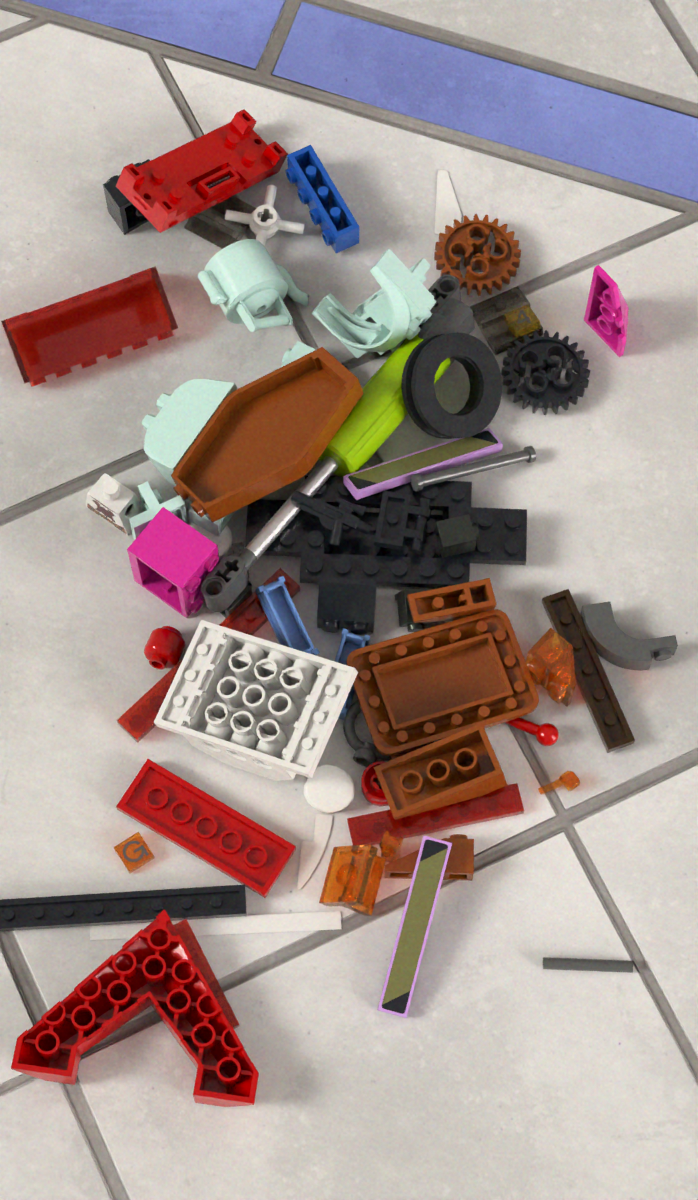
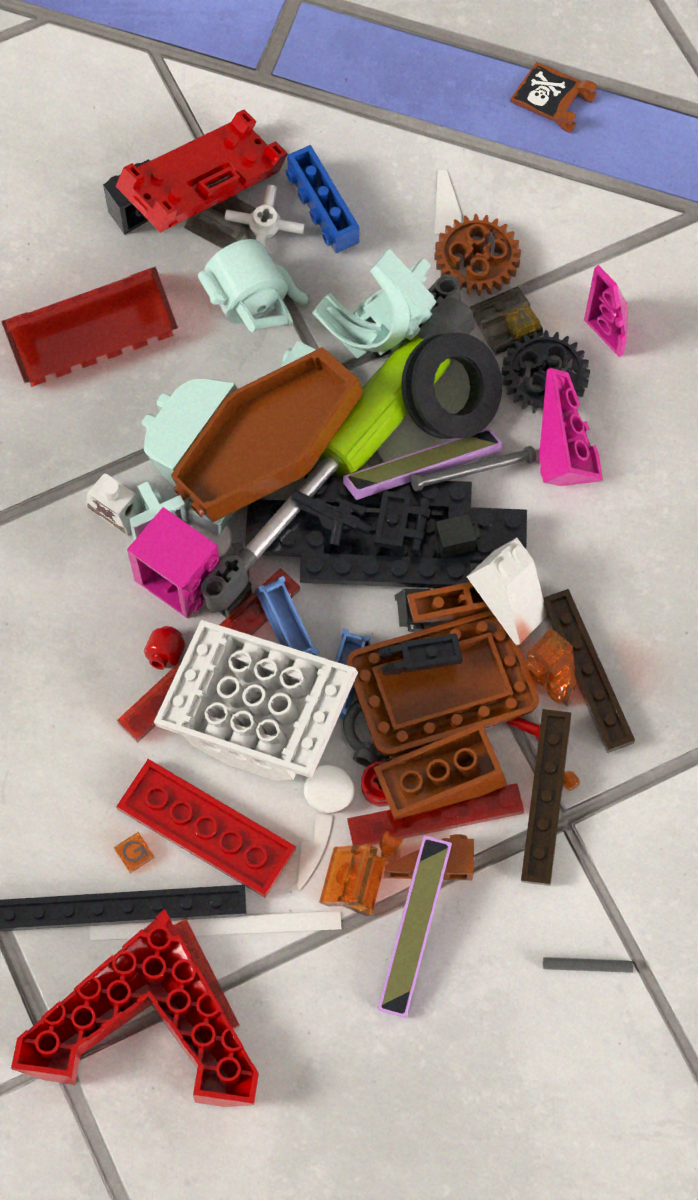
black slope [317,576,377,635] -> none
dark grey arch [580,601,678,671] -> none
none -> black hinge [378,633,463,676]
none -> white slope [467,538,547,646]
none -> flag [510,62,597,133]
none -> dark brown plate [521,709,572,886]
none -> dark pink wedge [539,368,603,486]

